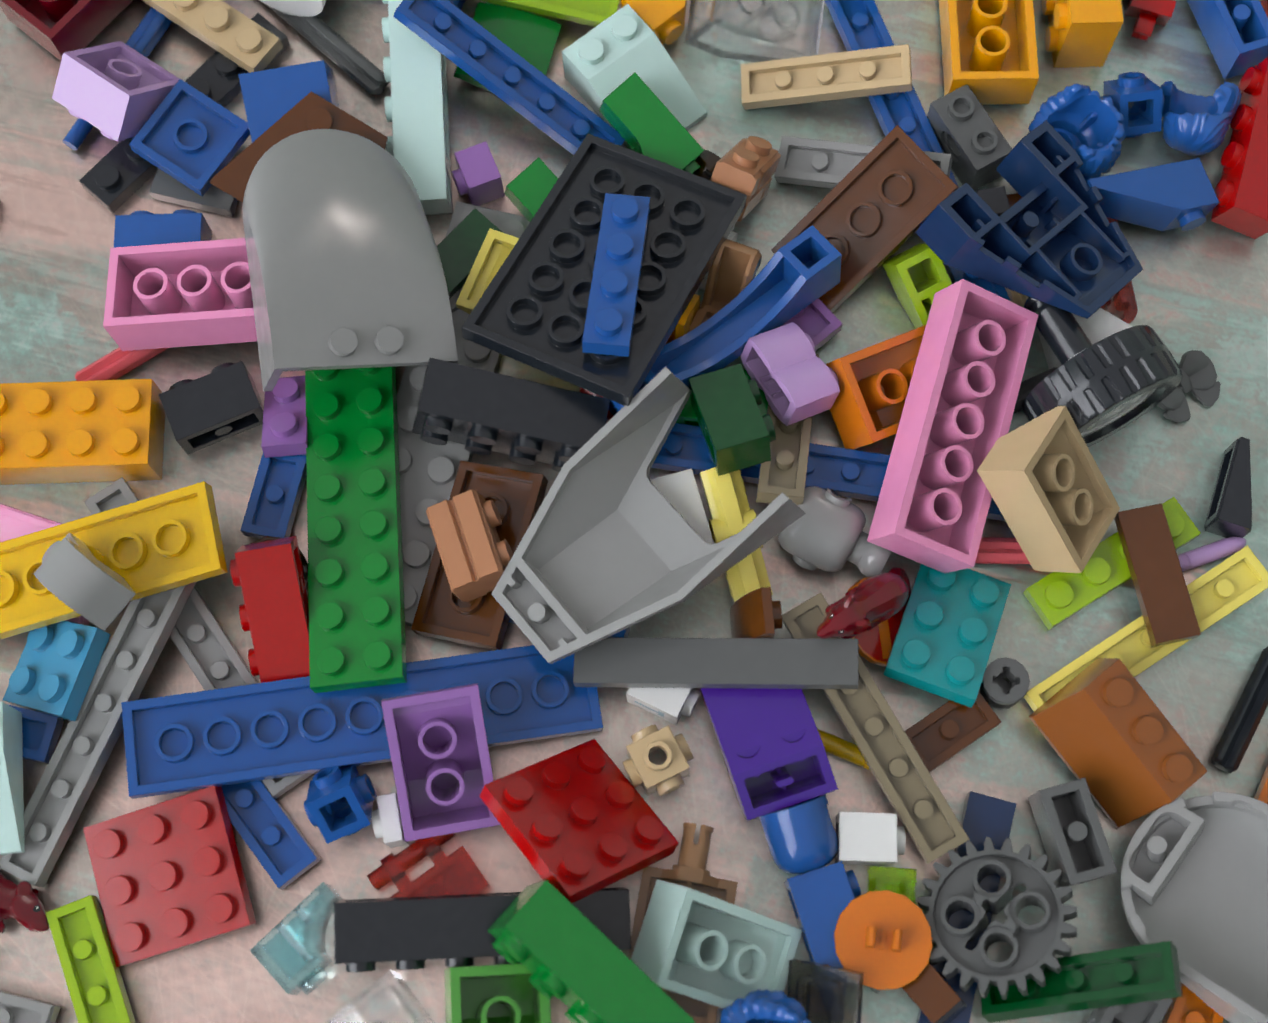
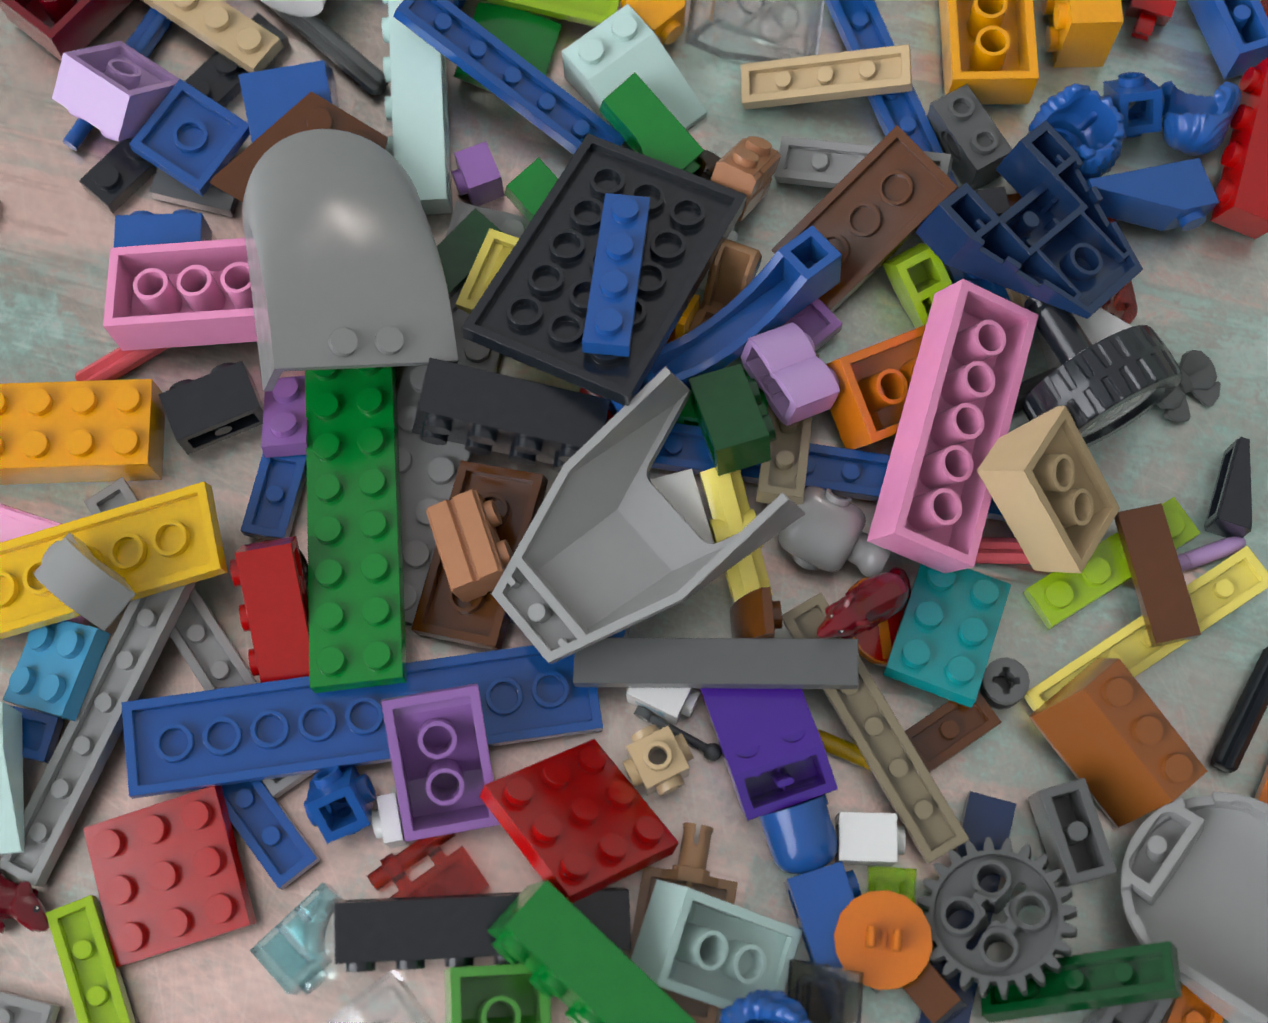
none -> dark grey hinge [633,705,722,761]

